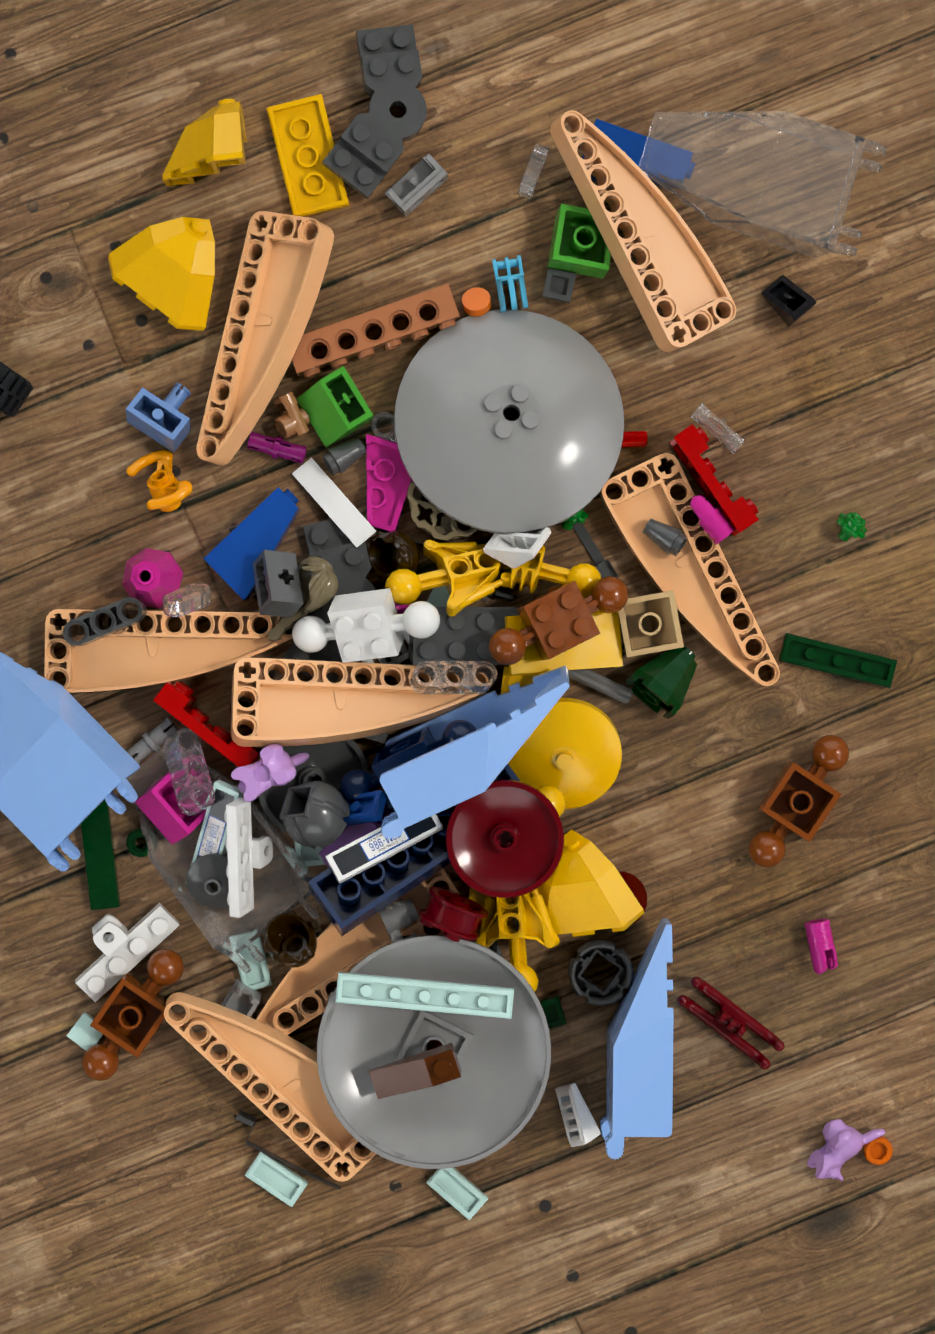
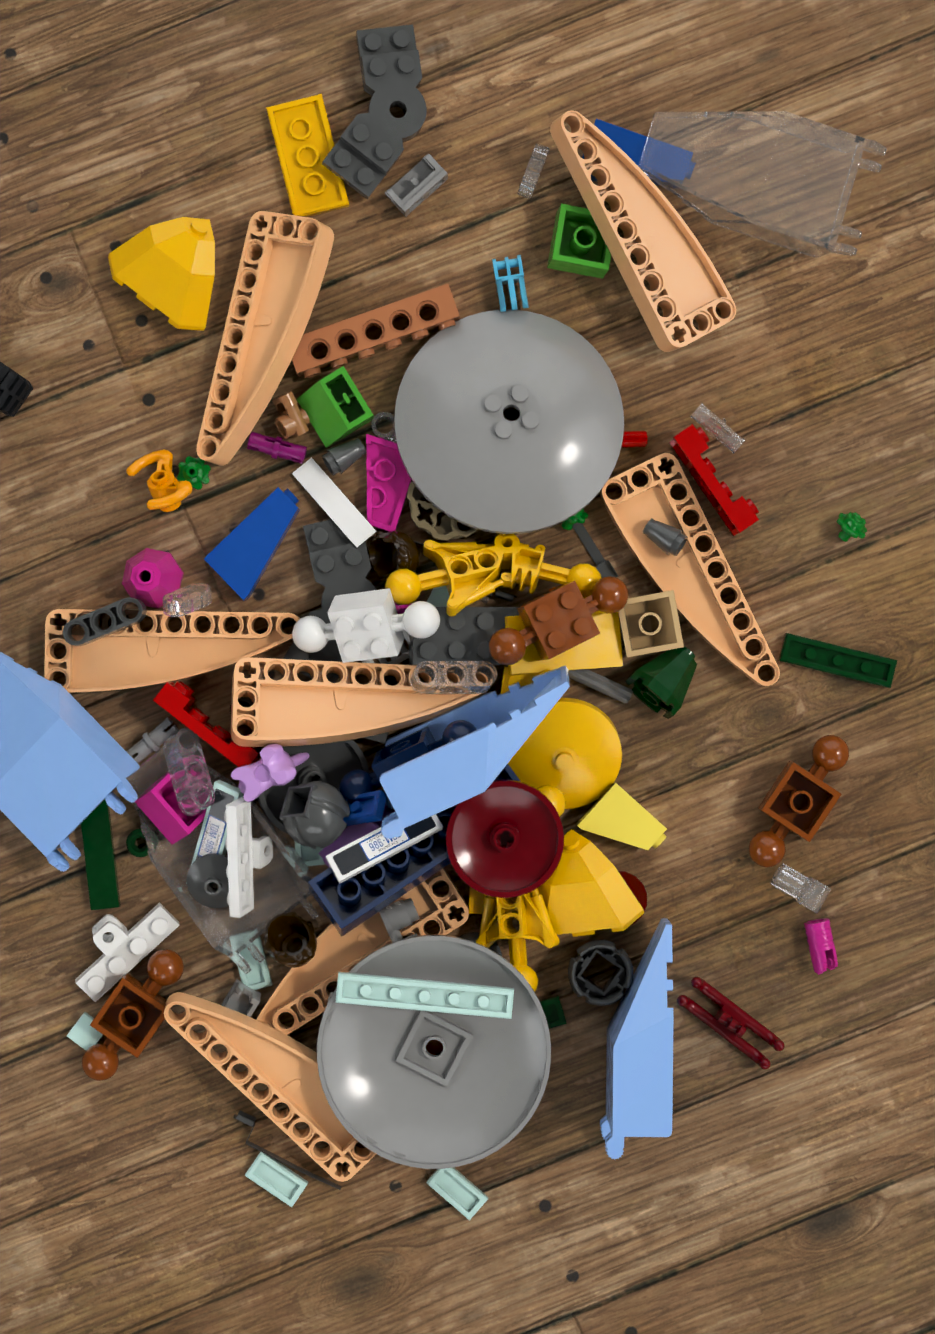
medium blue brick [126,383,191,453] -> none
yellow brick [162,99,247,187] -> none
dark grey brick [252,550,305,617] -> none
dark tan hair [255,556,339,641] -> none
reddish brown slope [368,1043,461,1099] -> none
dark red wheel [419,887,489,942] -> none
orange tile [462,287,491,317] -> none
white slope [483,527,551,569] -> none
dark grey plate [542,268,576,304] -> none
white slope [555,1083,601,1147] -> none
dark pink hinge [690,495,736,545] -> none
black slope [761,275,817,327] -> none
lavender animal [807,1119,886,1181] -> none
orange tile [862,1136,893,1165] -> none
none -> green plant [177,456,211,490]
none -> light yellow slope [576,782,667,850]
none -> clear piece [770,863,832,914]

